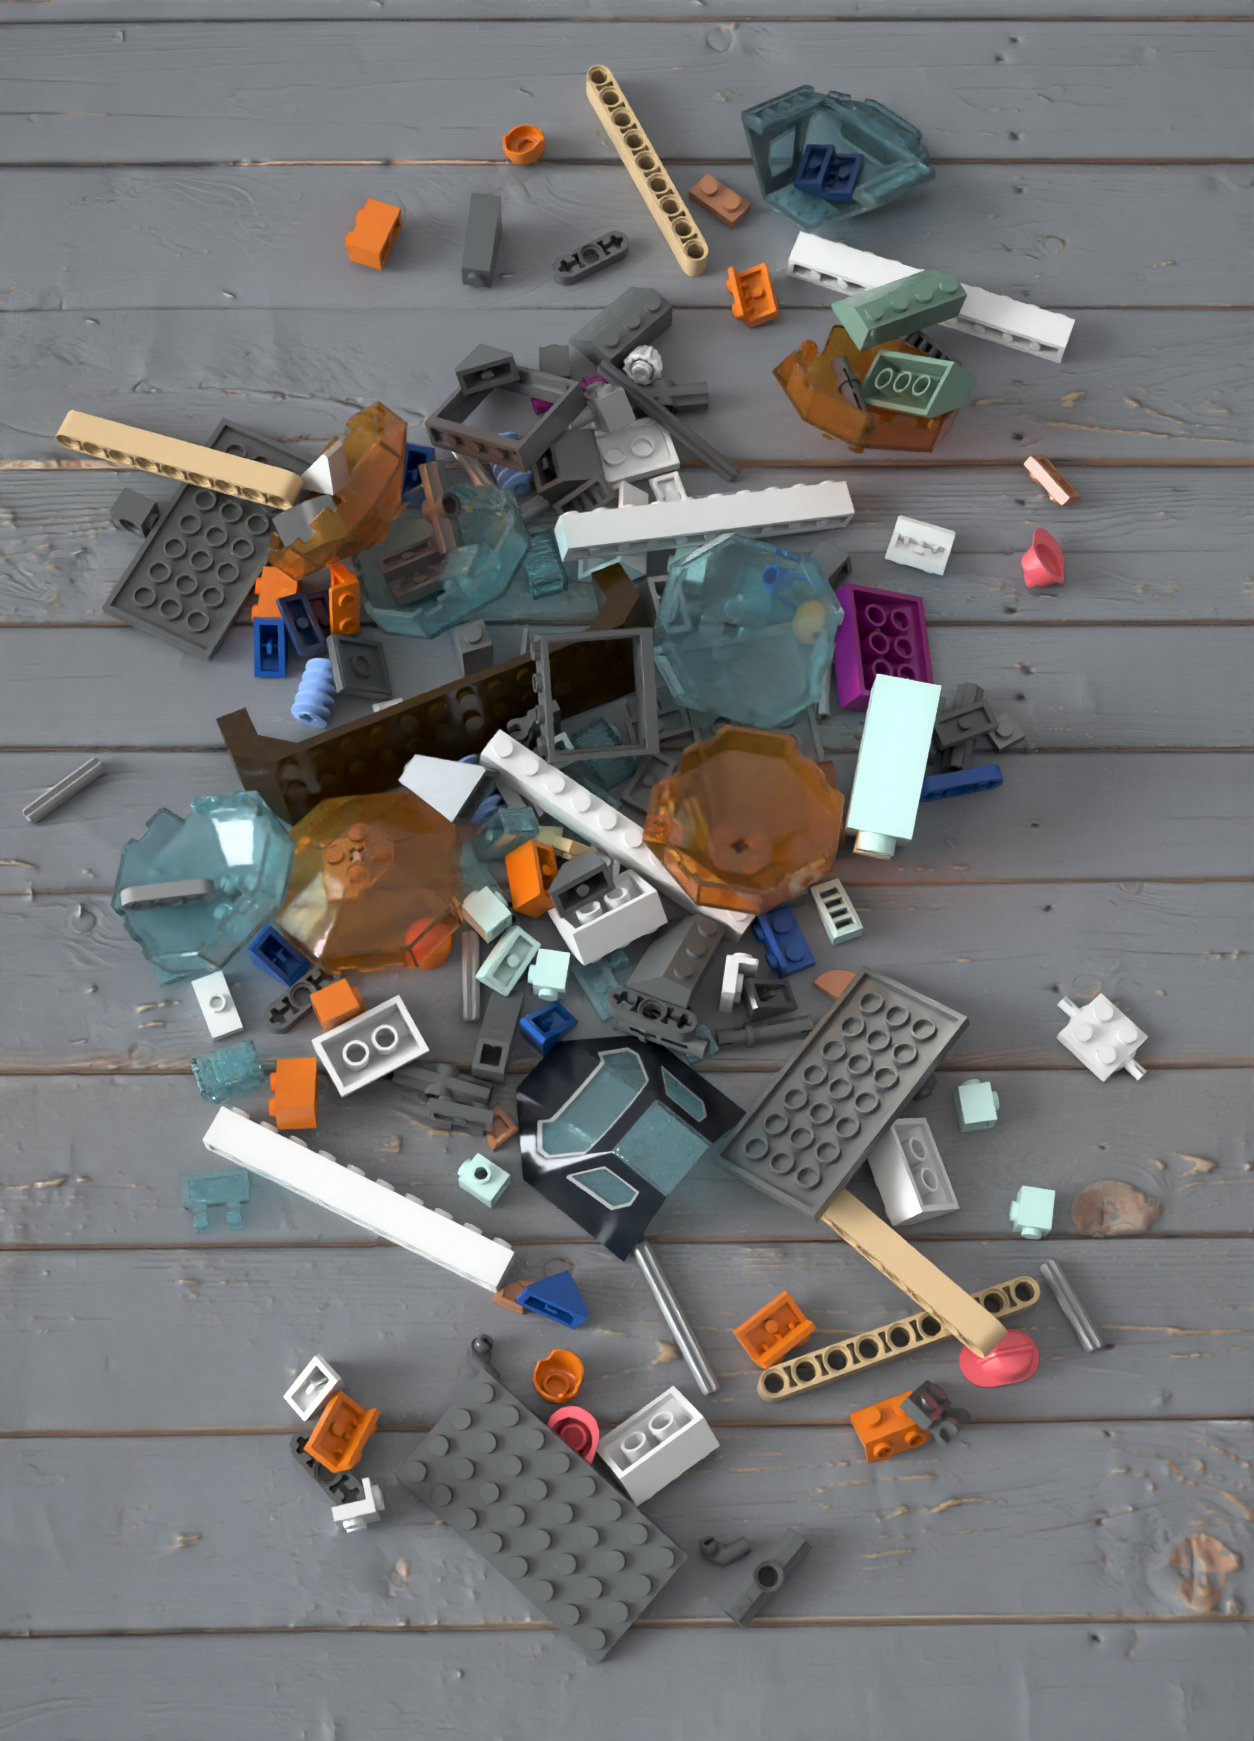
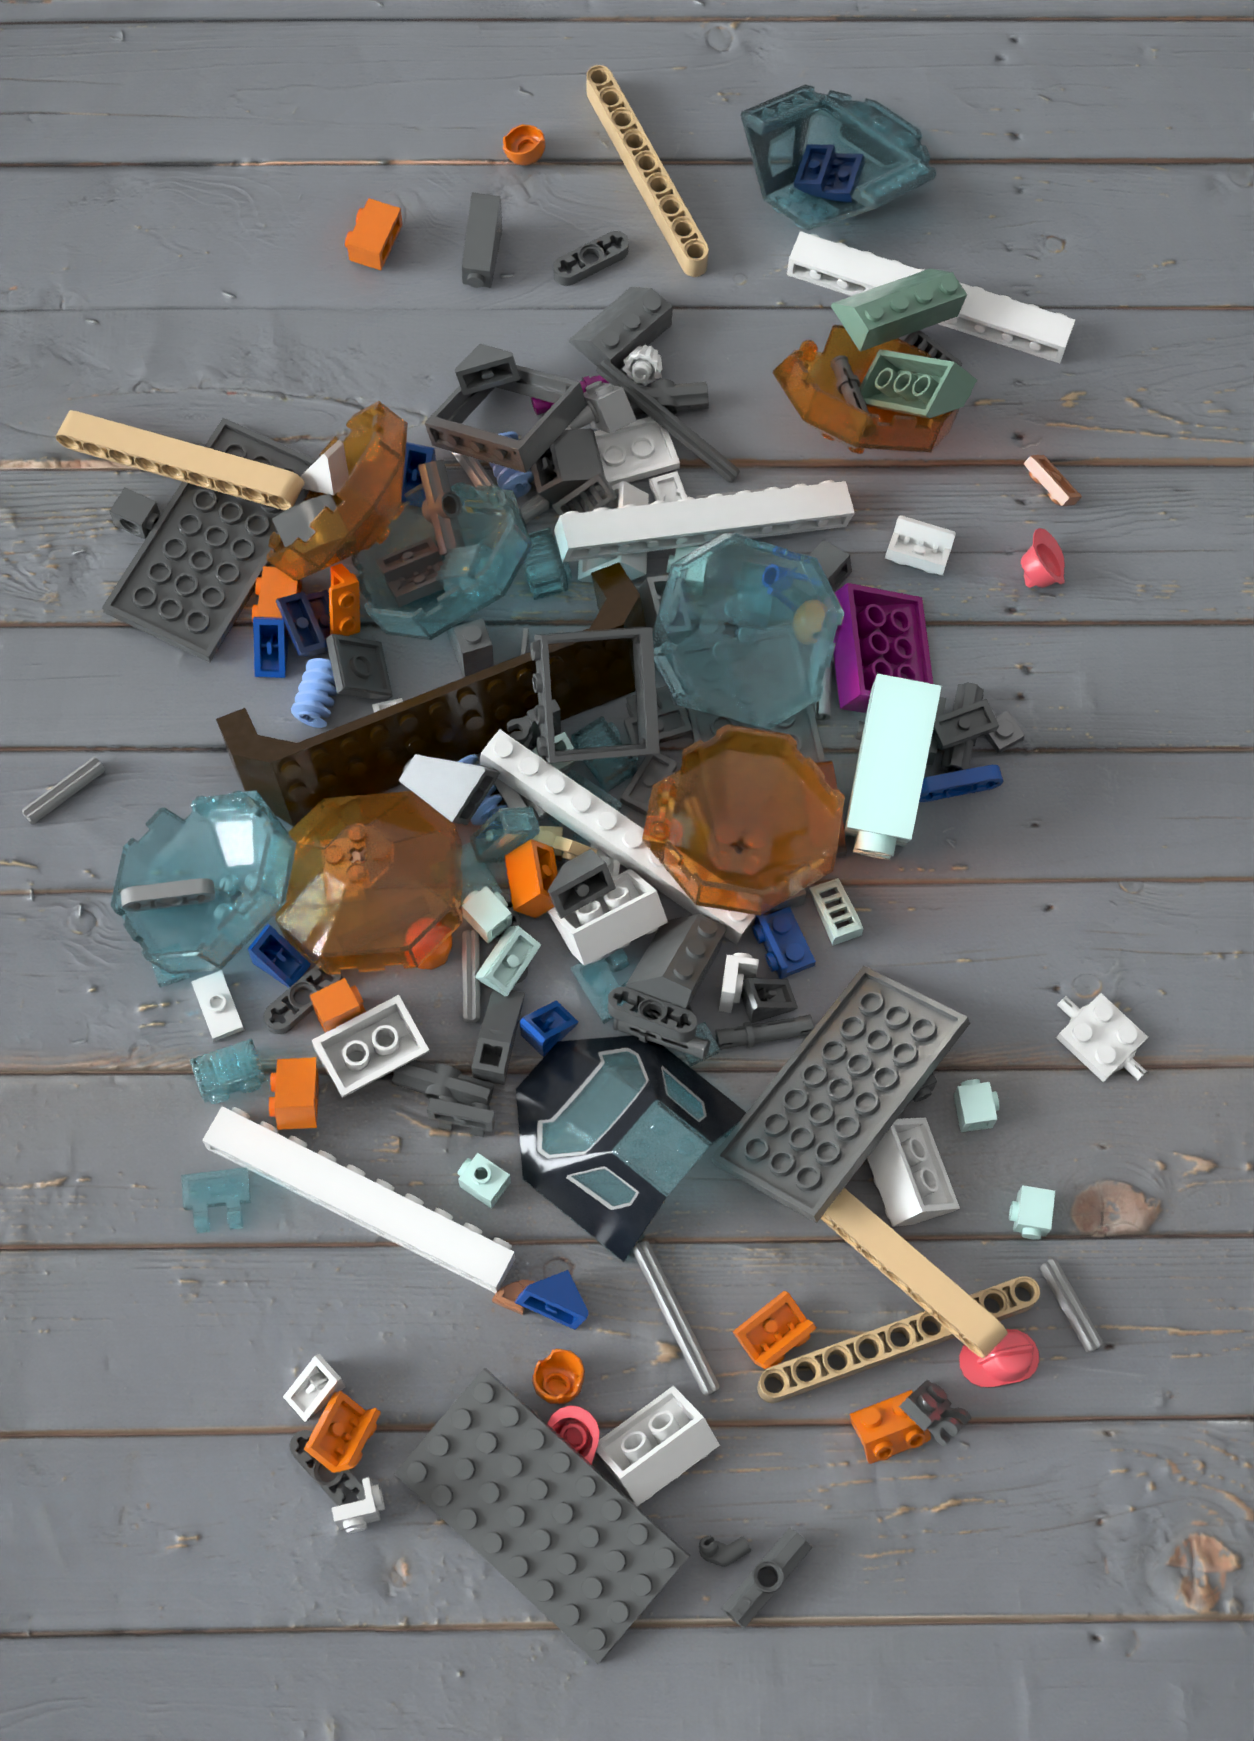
dark grey arm [468,1334,501,1379] -> none
nougat tile [486,1105,519,1152] -> none
light aqua brick [528,948,571,1001] -> none
dark grey brick [539,344,571,379] -> none
nougat plate [689,173,751,229] -> none
orange bracket [726,262,780,329] -> none
nougat tile [813,970,856,1001] -> none

